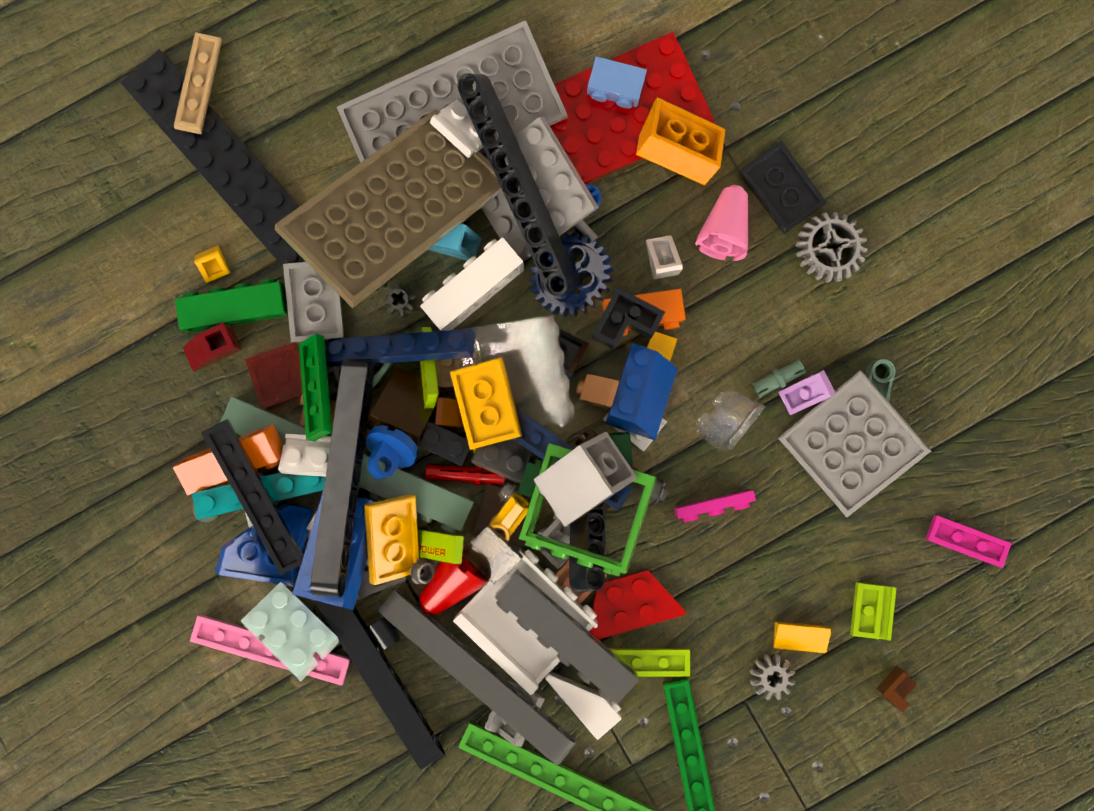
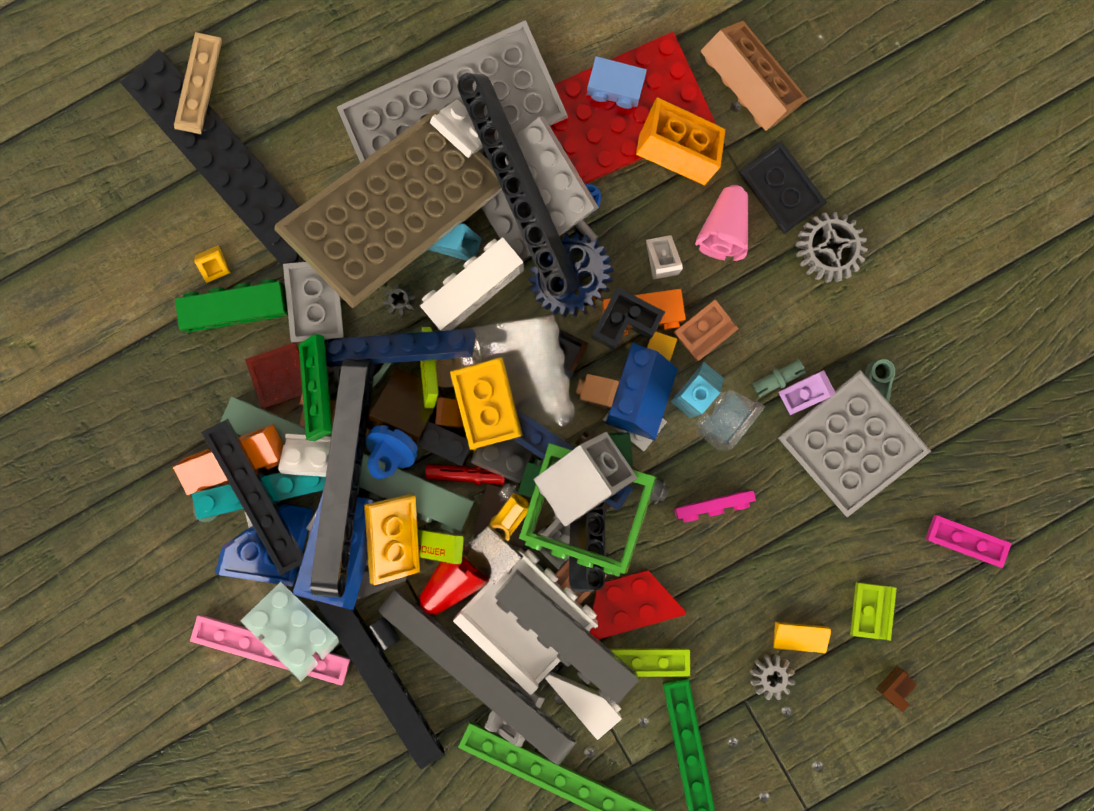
dark red slope [183,323,242,372] -> none
dark grey plate [410,558,435,584] -> none
none -> medium azure slope [670,362,724,418]
none -> nougat plate [674,300,739,362]
none -> medium nougat slope [701,21,808,130]

